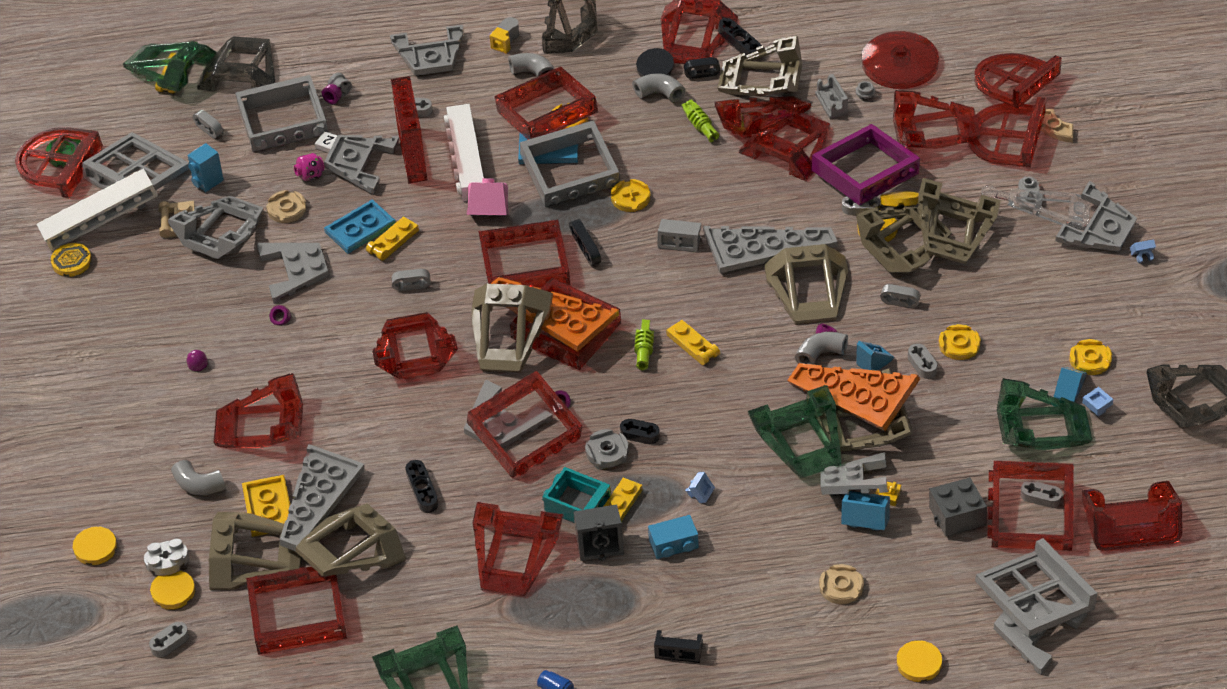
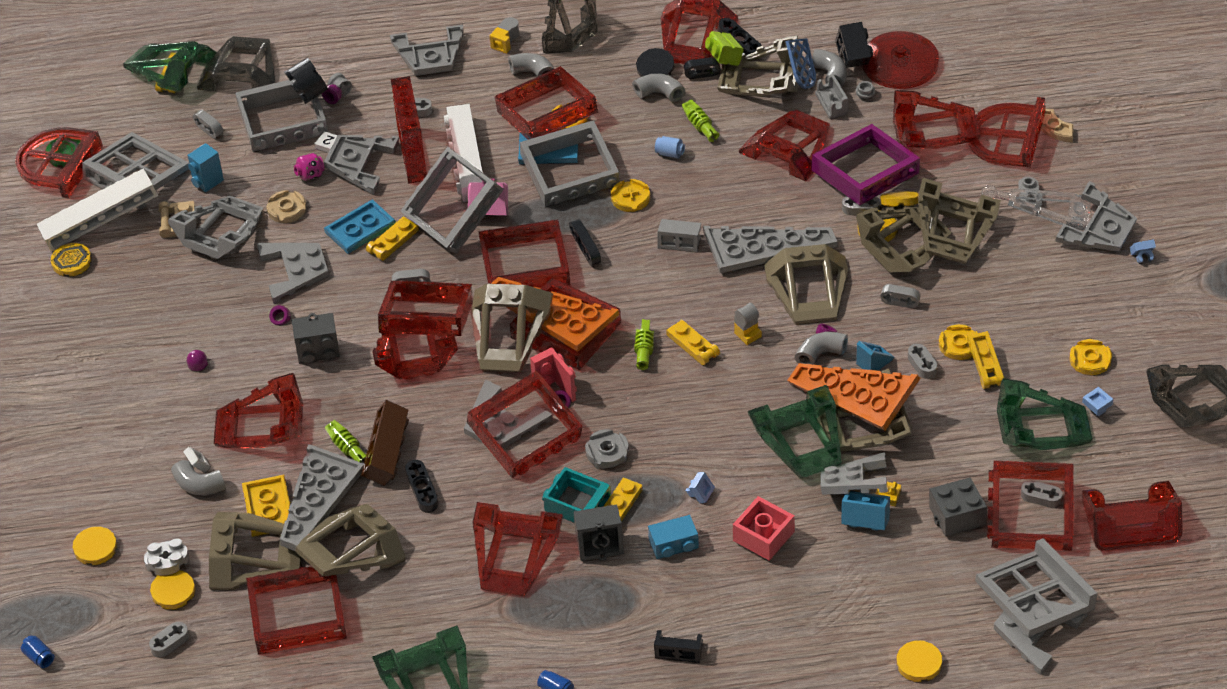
black beam [620,419,660,444] -> none
clear red windscreen [714,96,811,138] -> none
tan tile [819,564,864,604] -> none
clear red window [974,53,1062,108] -> none
dark azure slope [1053,367,1087,405] -> none
none -> blue piece [21,635,55,668]
none -> white tile [183,447,210,473]
none -> black brick [284,57,328,104]
none -> dark grey brick [292,313,340,363]
none -> lime hinge [325,420,366,464]
none -> reddish brown brick [361,400,409,486]
none -> clear red window [378,281,473,336]
none -> light grey window [401,146,504,254]
none -> coral bracket [530,347,577,402]
none -> light blue brick [655,136,685,158]
none -> lime brick [705,31,744,66]
none -> coral brick [733,496,795,561]
none -> leg [734,303,762,345]
none -> medium blue window [785,38,816,89]
none -> light grey cylinder [812,49,847,88]
none -> black brick [835,22,873,68]
none -> yellow plate [967,331,1005,389]

